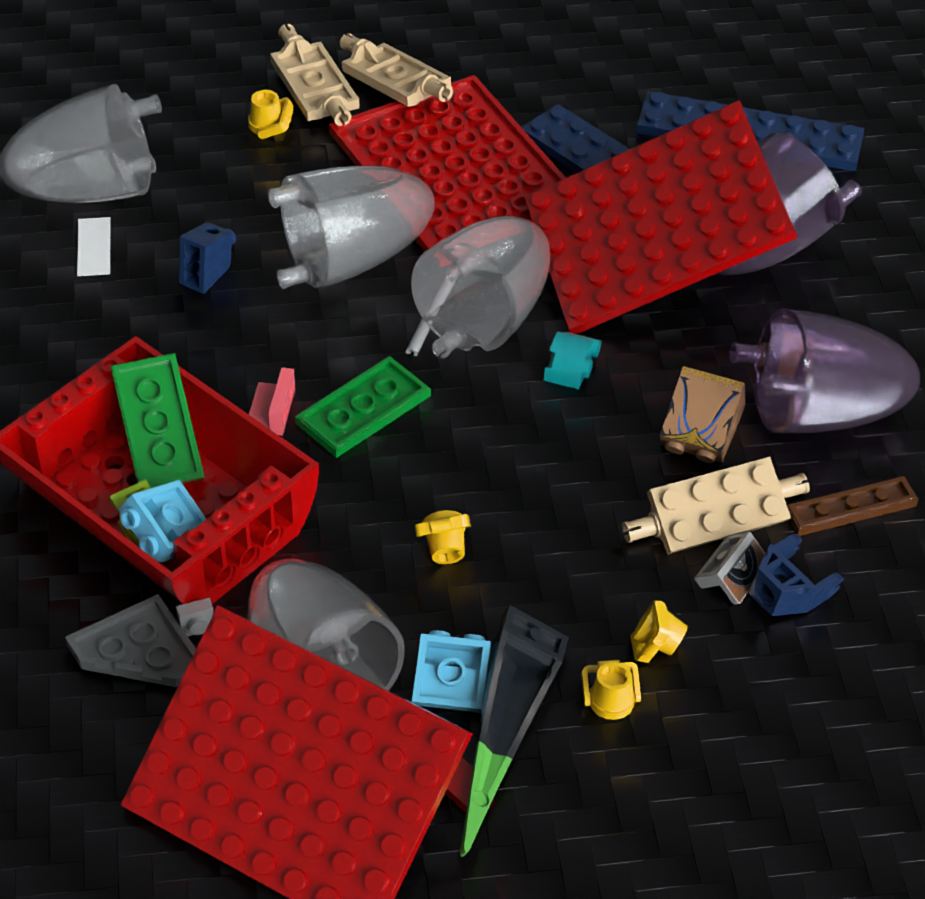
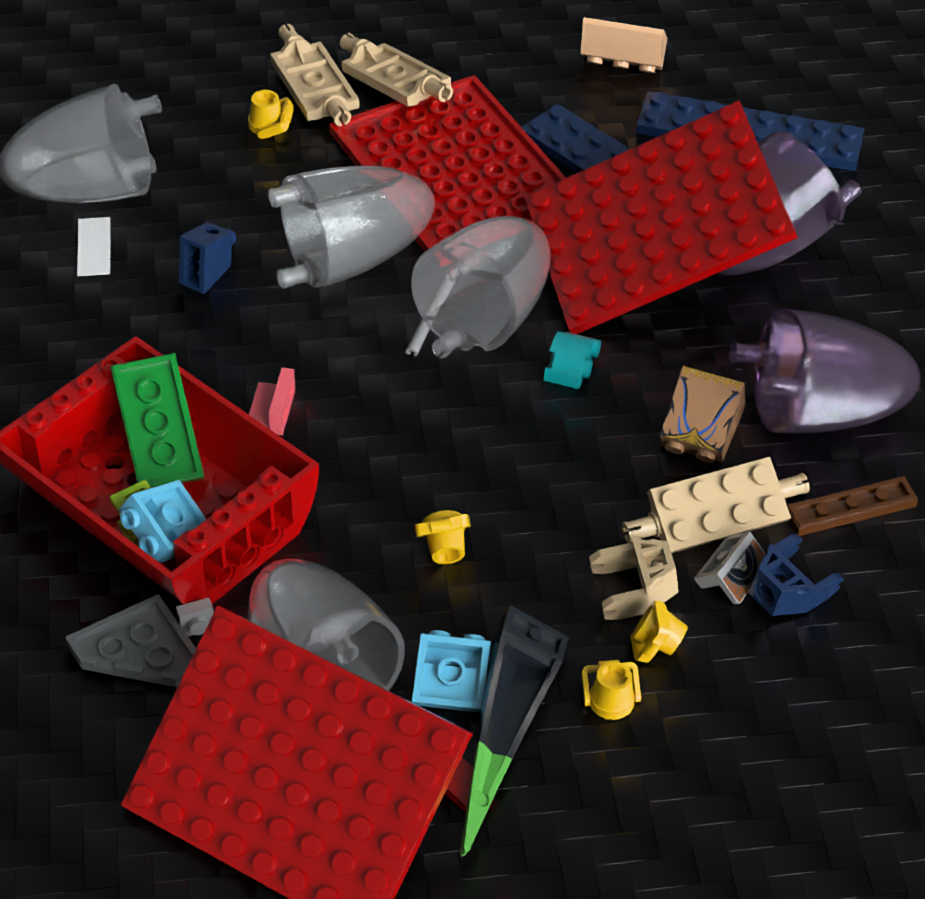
green tile [295,356,431,458] -> none
none -> light nougat slope [581,17,668,73]
none -> tan piece [589,537,679,620]

